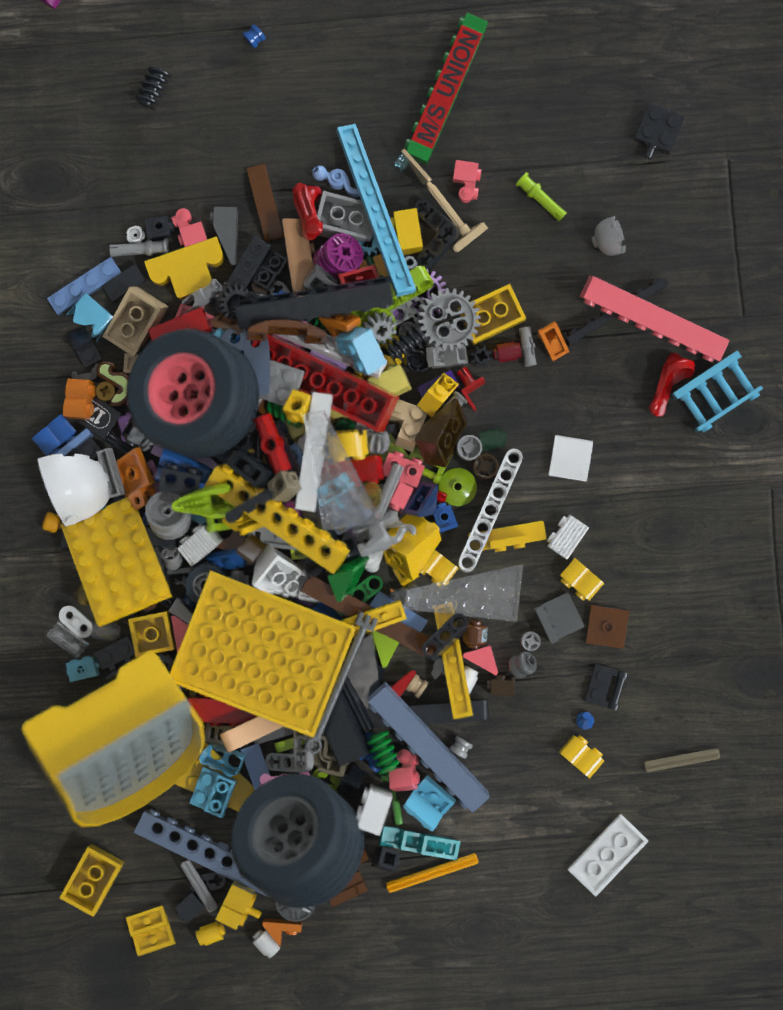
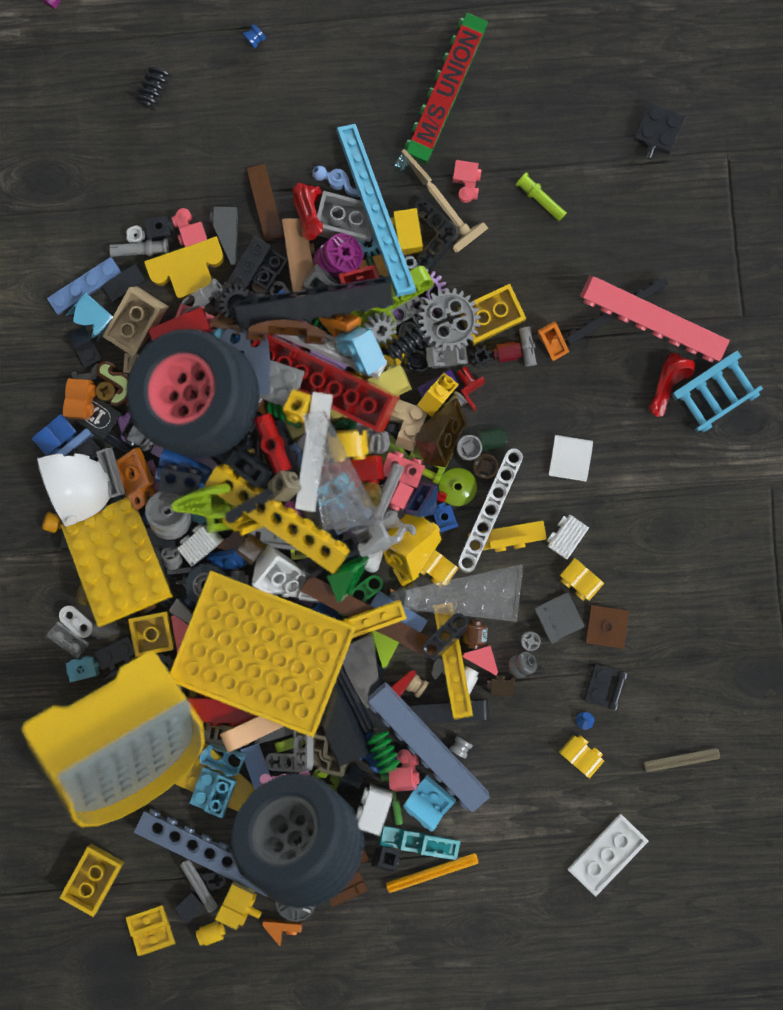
white brick [252,929,280,958] -> none
dark grey hinge [305,612,378,754] -> none
light grey cylinder [592,216,626,256] -> none

